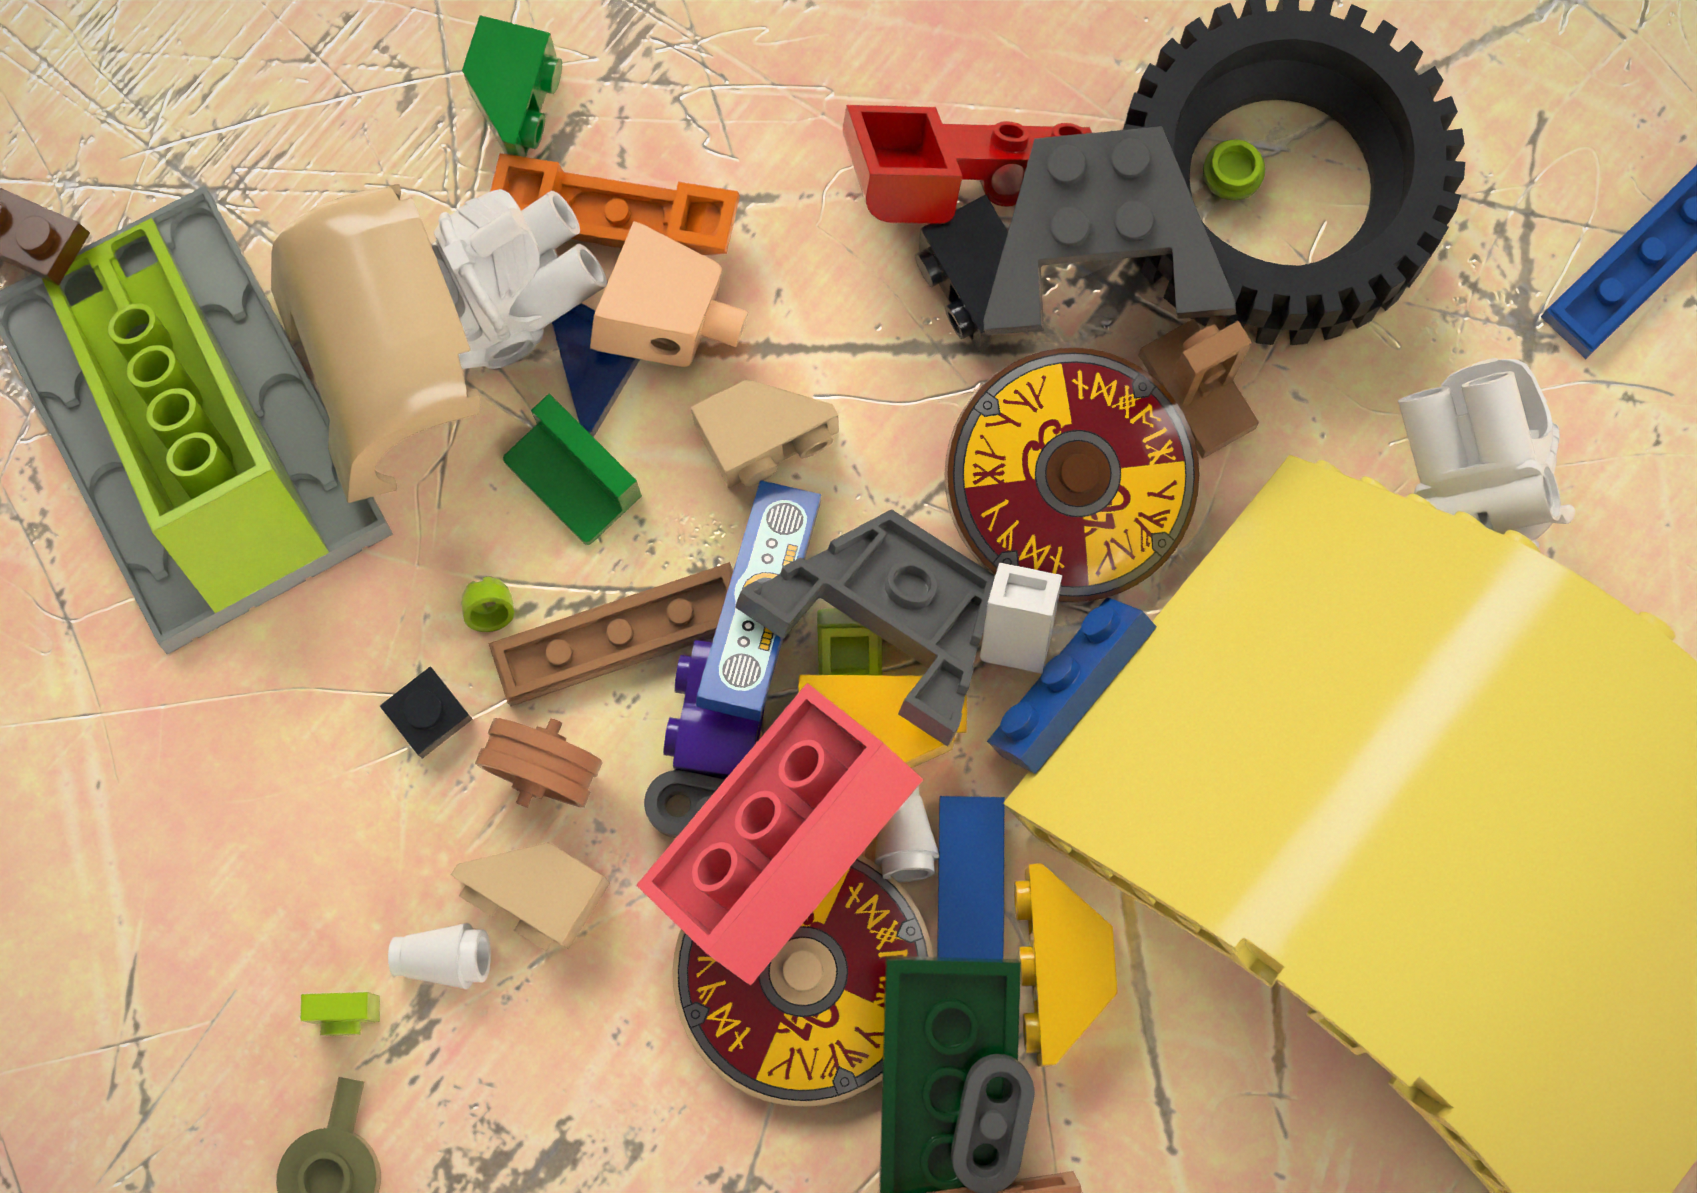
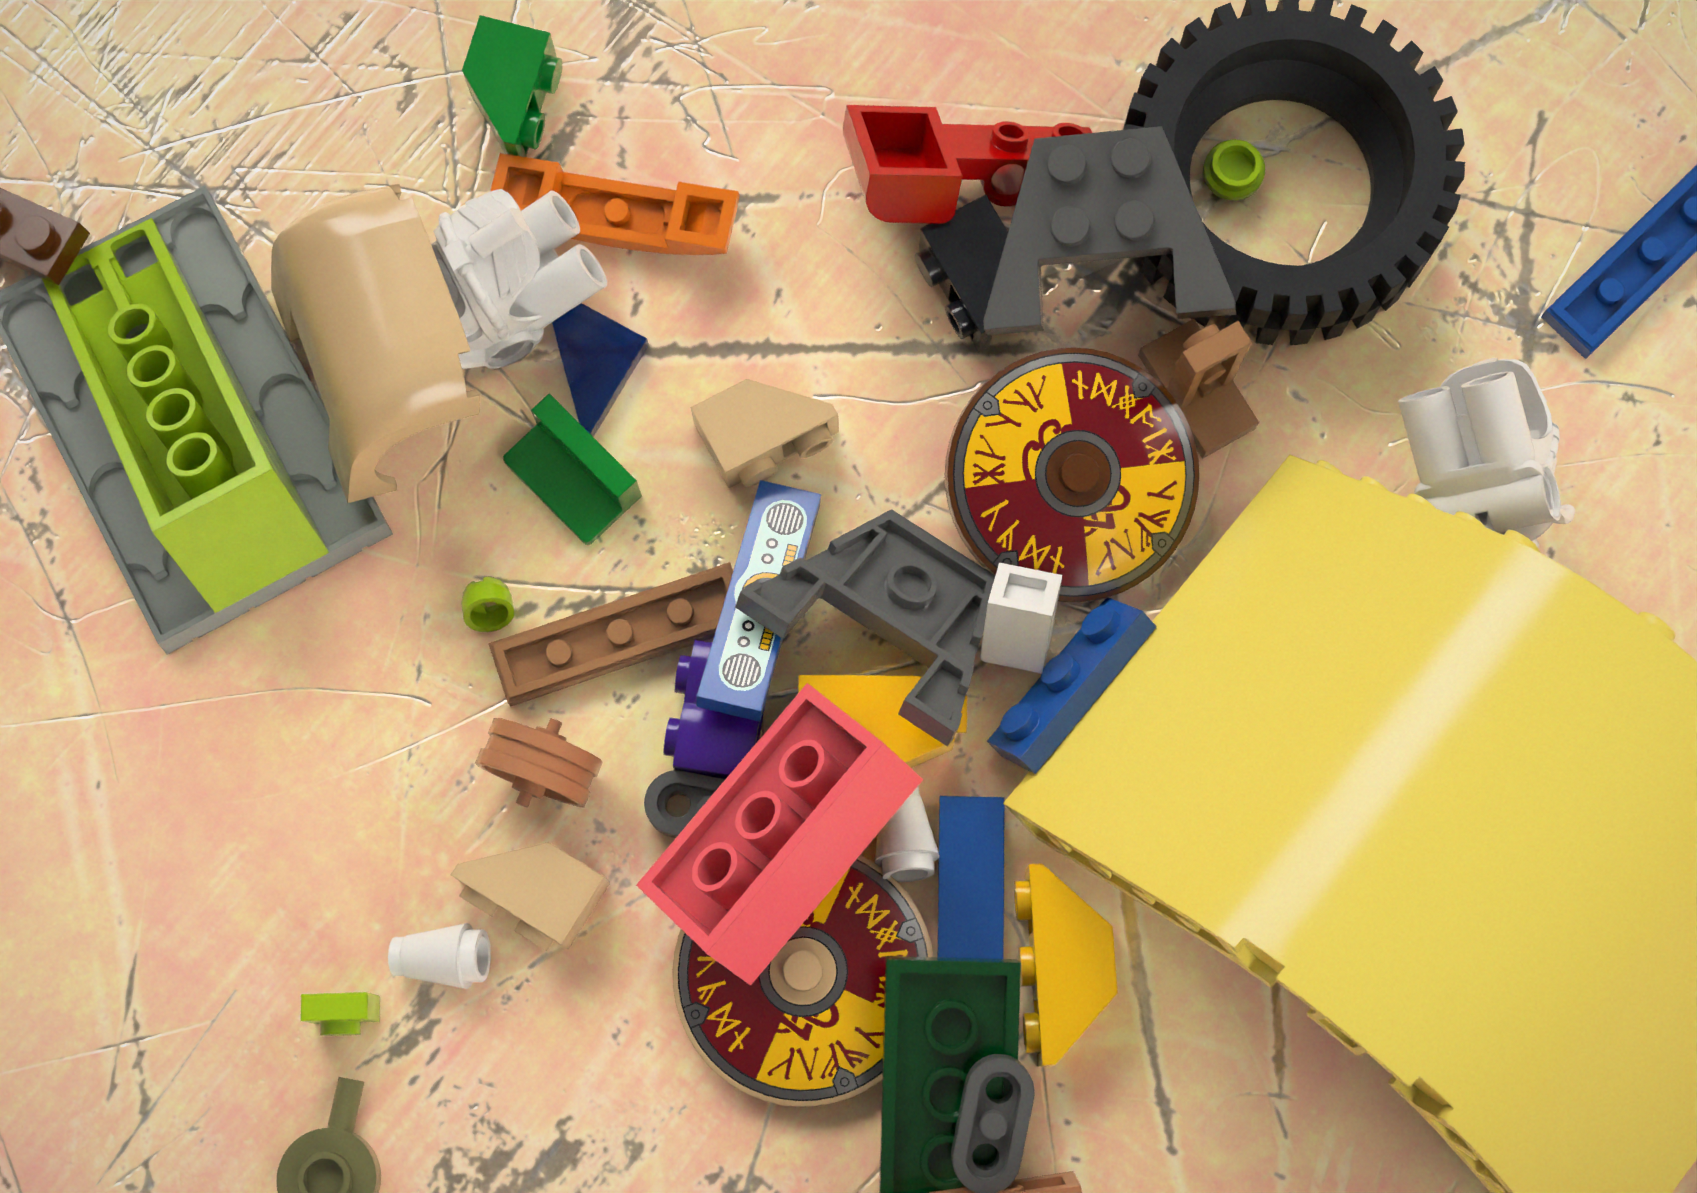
black plate [380,666,473,759] -> none
light nougat torso [590,221,748,367] -> none
lime slope [817,608,882,676] -> none

